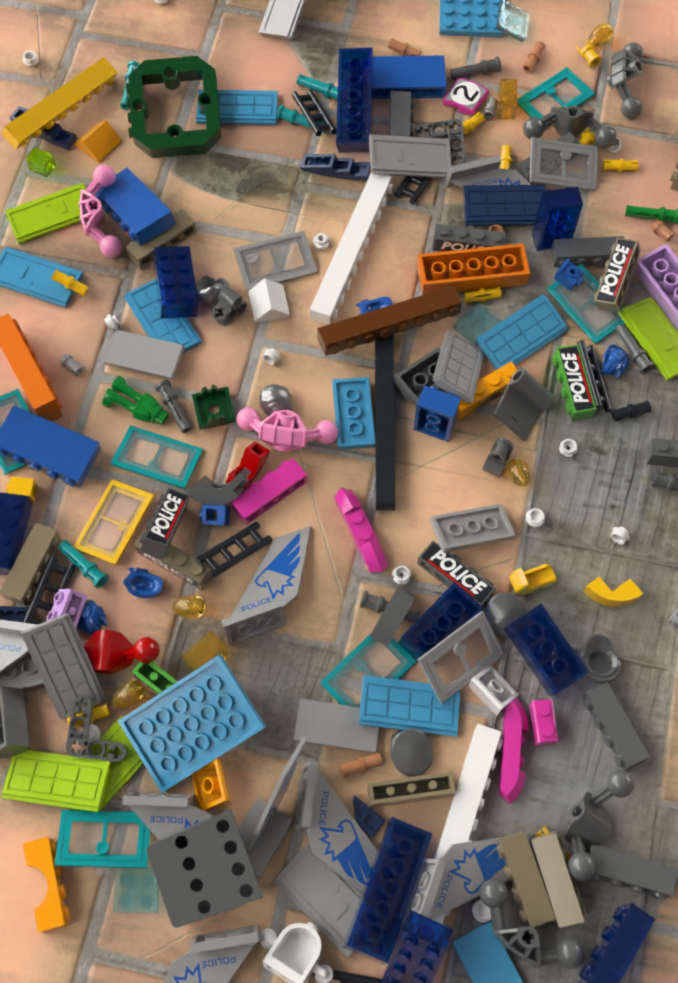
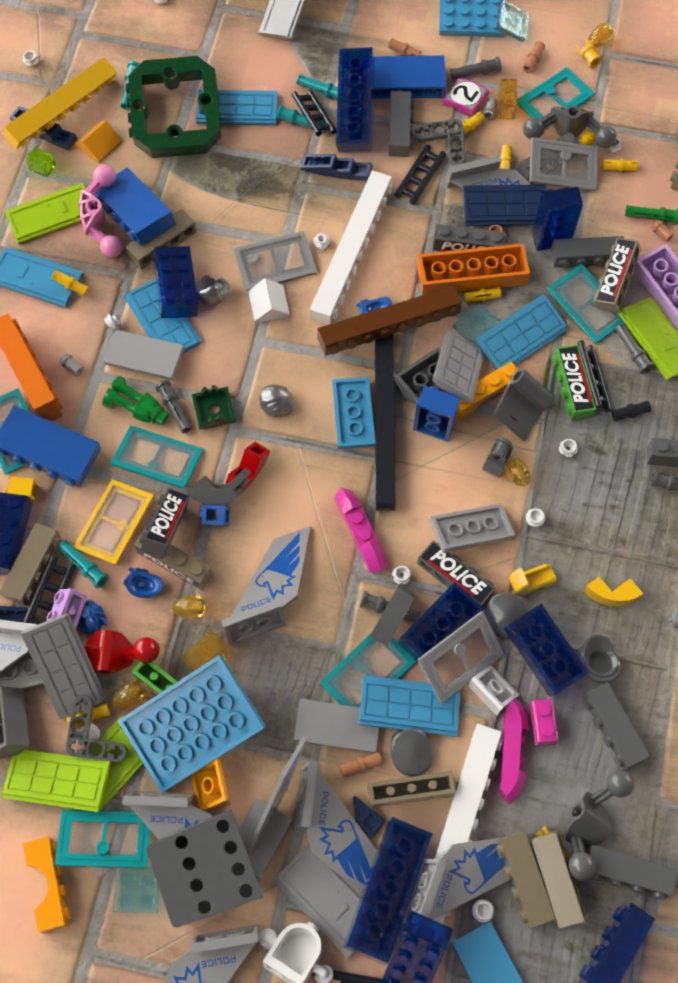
black bar [196,522,272,579] -> none
dark grey piece [211,286,247,326] -> none
dark pink brick [231,458,307,525] -> none
bright pink piece [237,407,338,452] -> none
white plate [263,348,280,365] -> none
light grey piece [369,134,451,178] -> none
dark grey piece [479,879,585,969] -> none
blue brick [554,258,584,291] -> none
blue hat [601,344,629,379] -> none
dark grey piece [607,42,643,119] -> none
white plate [611,527,630,545] -> none

